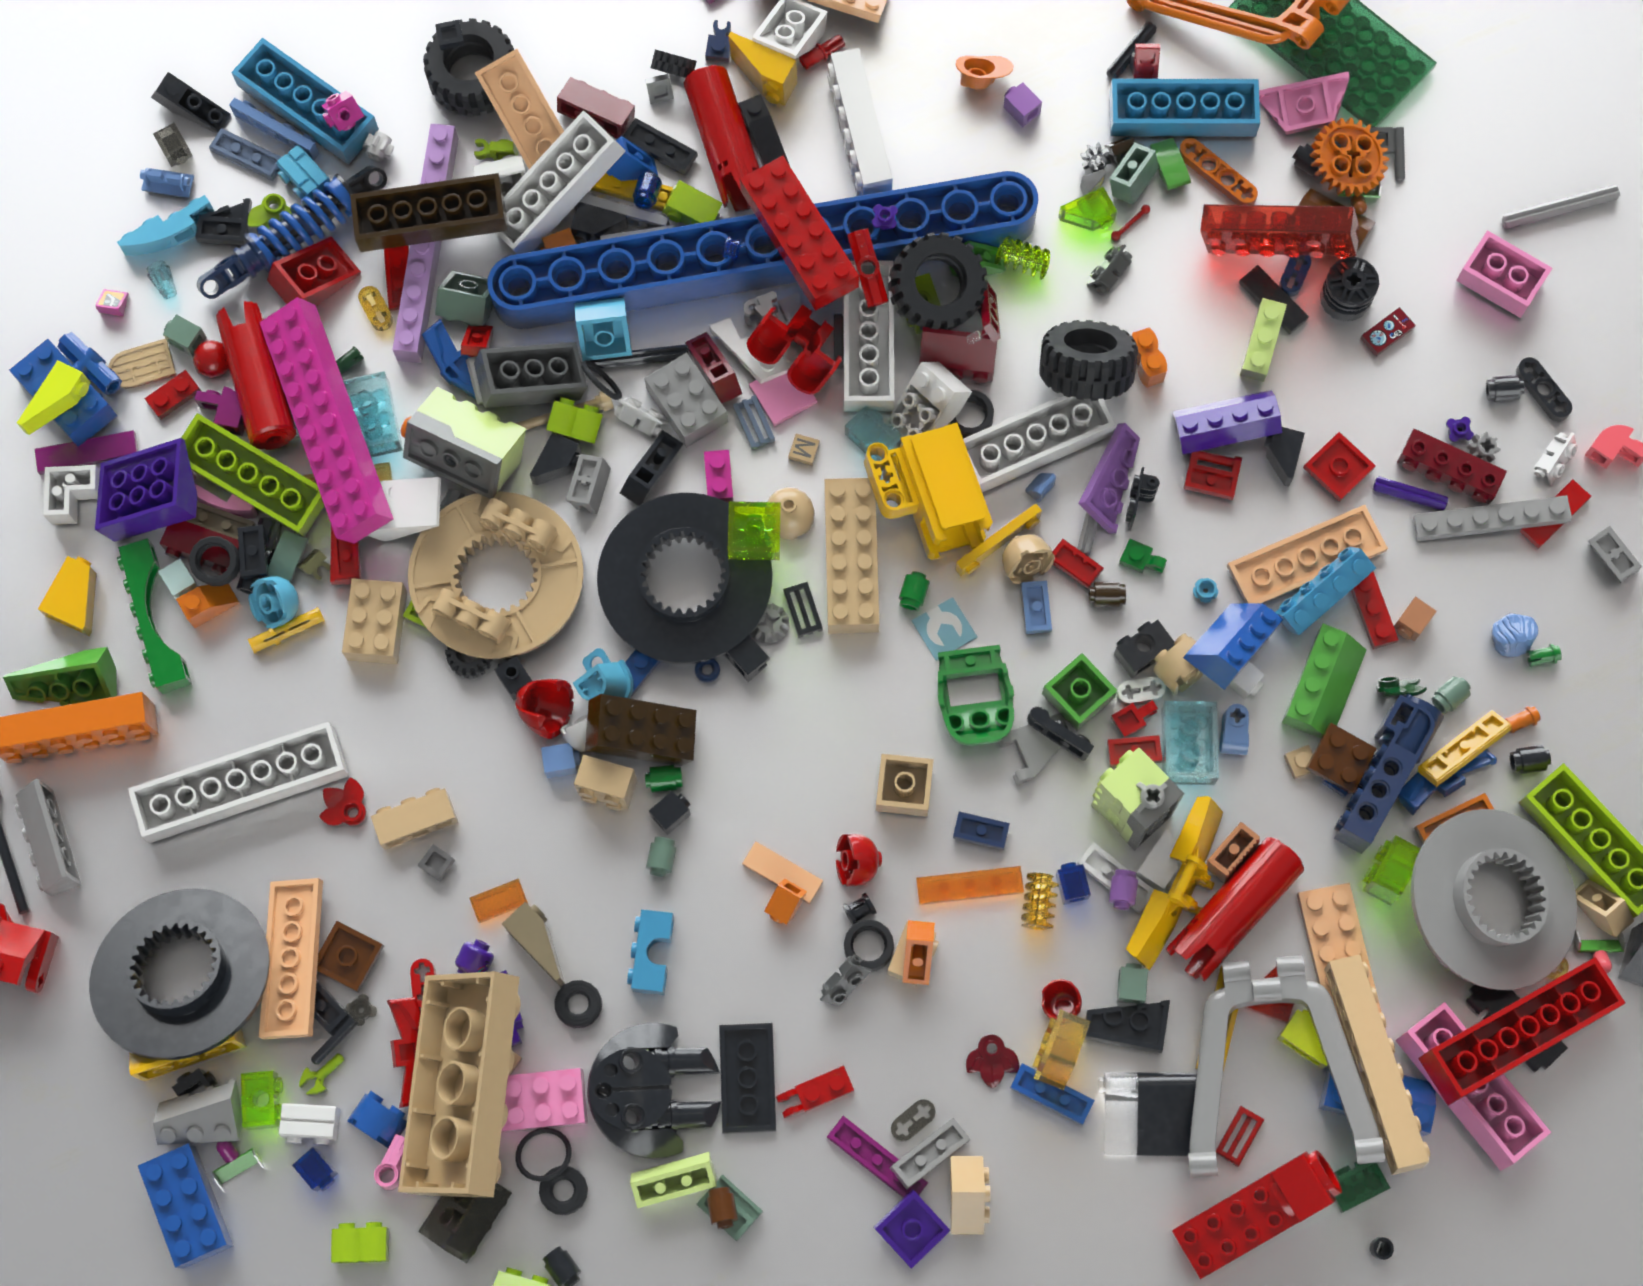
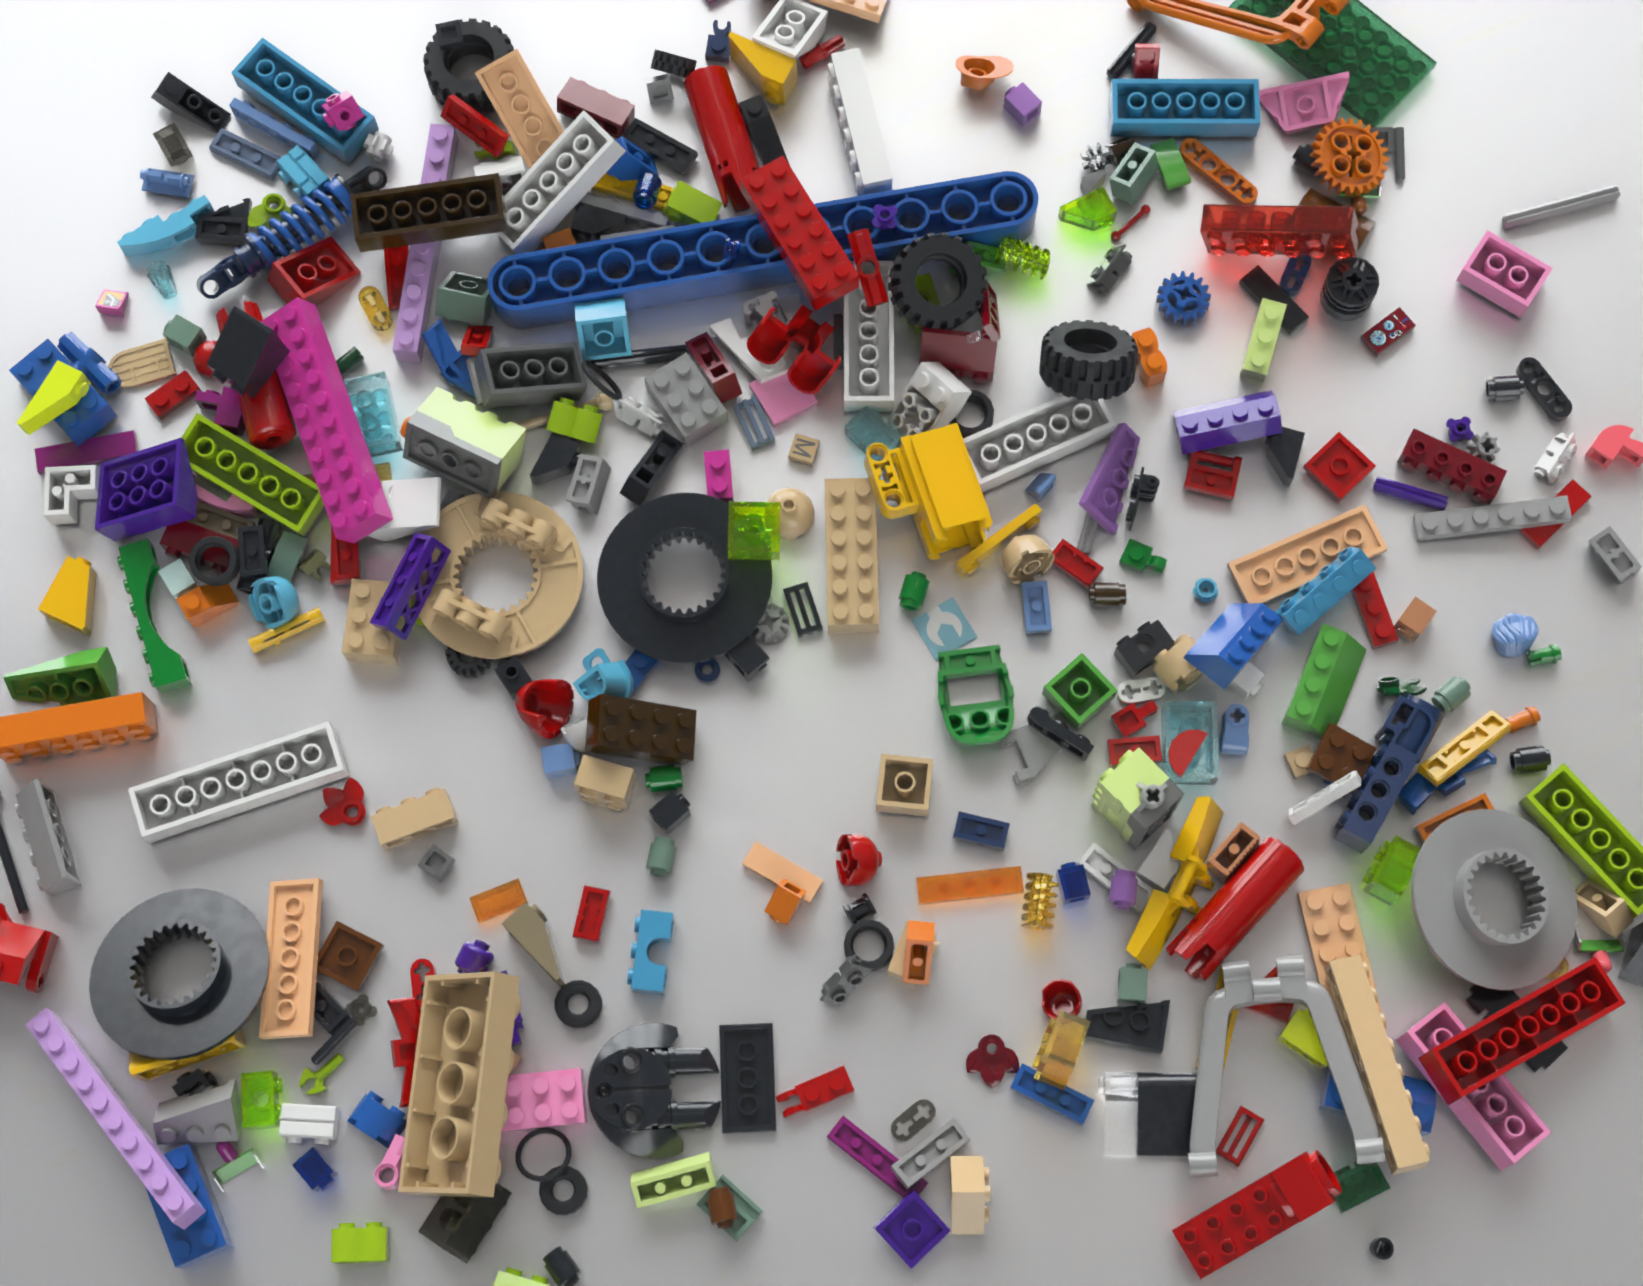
none -> lavender brick [25,1007,206,1230]
none -> black slope [207,306,290,398]
none -> dark purple fence [369,533,451,641]
none -> red plate [440,94,509,157]
none -> red plate [572,885,611,943]
none -> blue gear [1156,271,1211,325]
none -> red tile [1168,729,1208,778]
none -> white tile [1288,771,1361,825]

